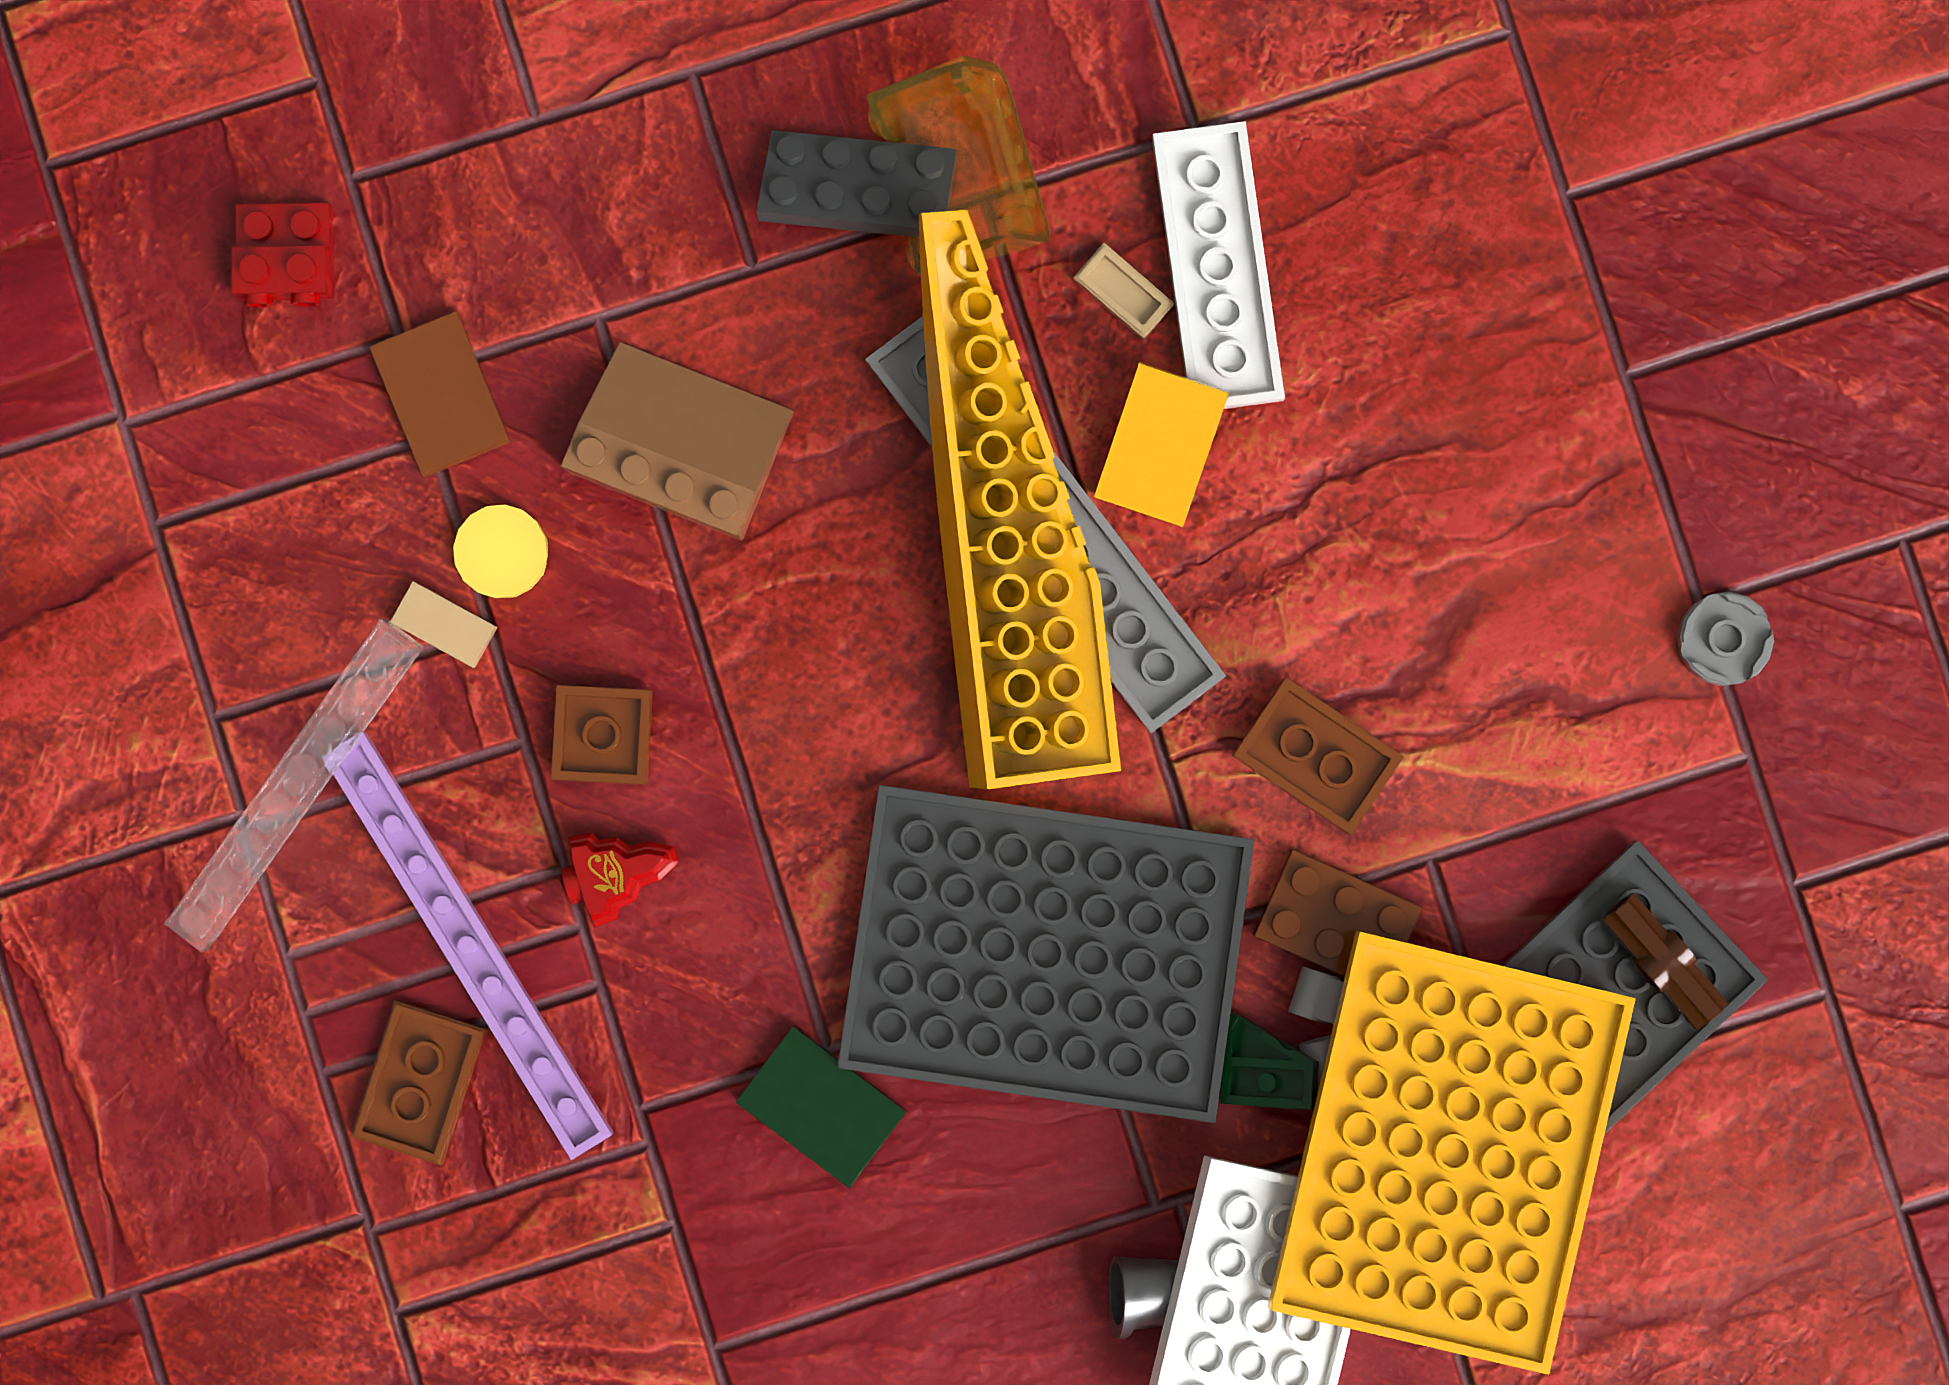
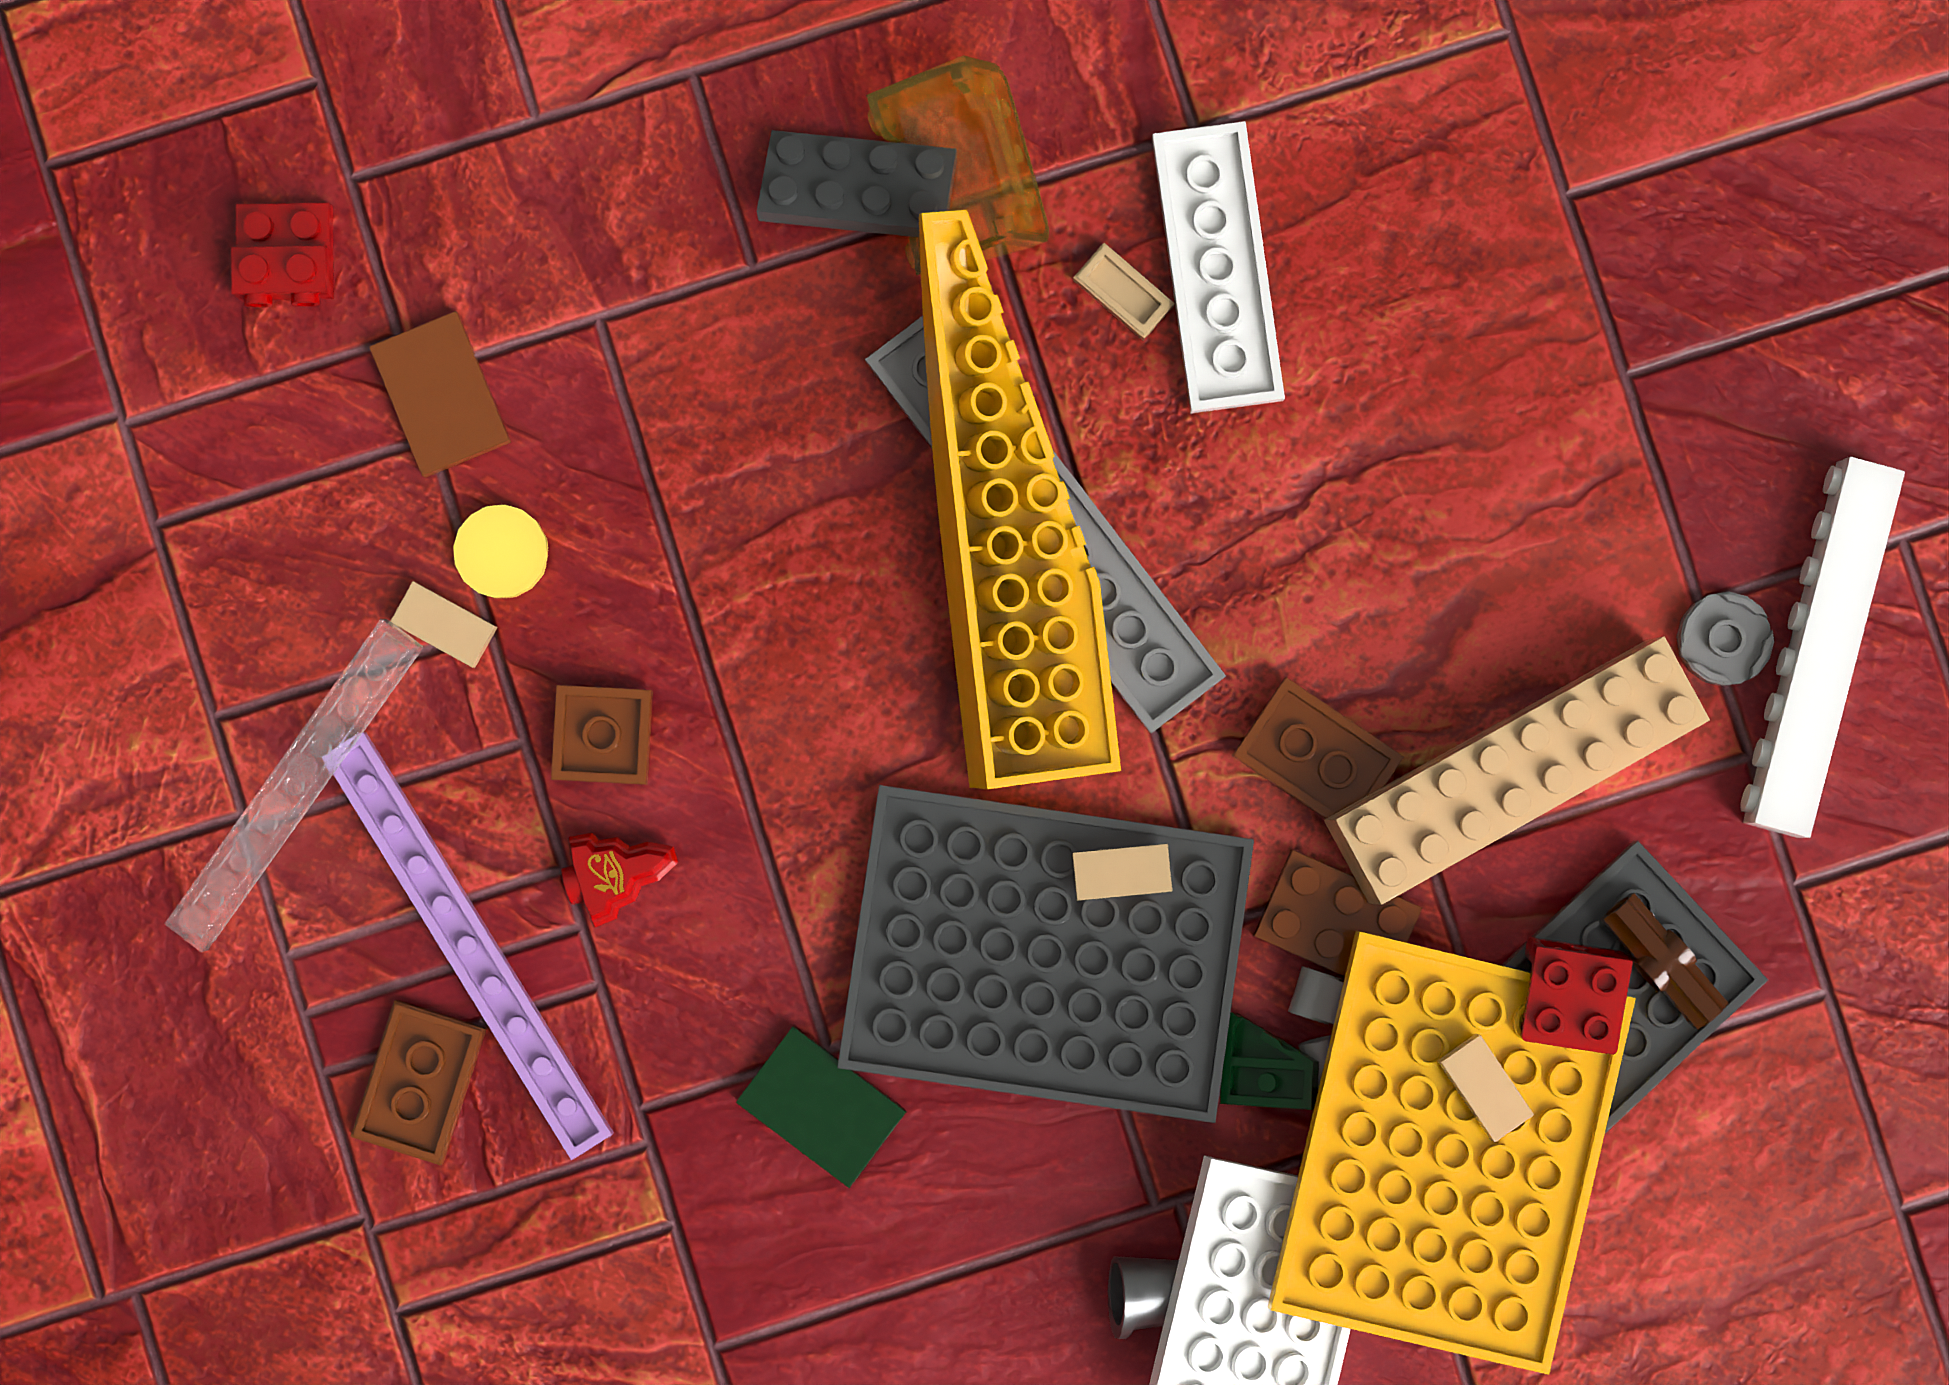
medium nougat slope [561,342,794,541] -> none
yellow tile [1094,362,1229,527] -> none
none -> tan tile [1072,844,1172,901]
none -> tan brick [1324,636,1710,905]
none -> tan tile [1438,1033,1534,1142]
none -> red bracket [1520,937,1633,1055]
none -> white brick [1740,457,1905,838]

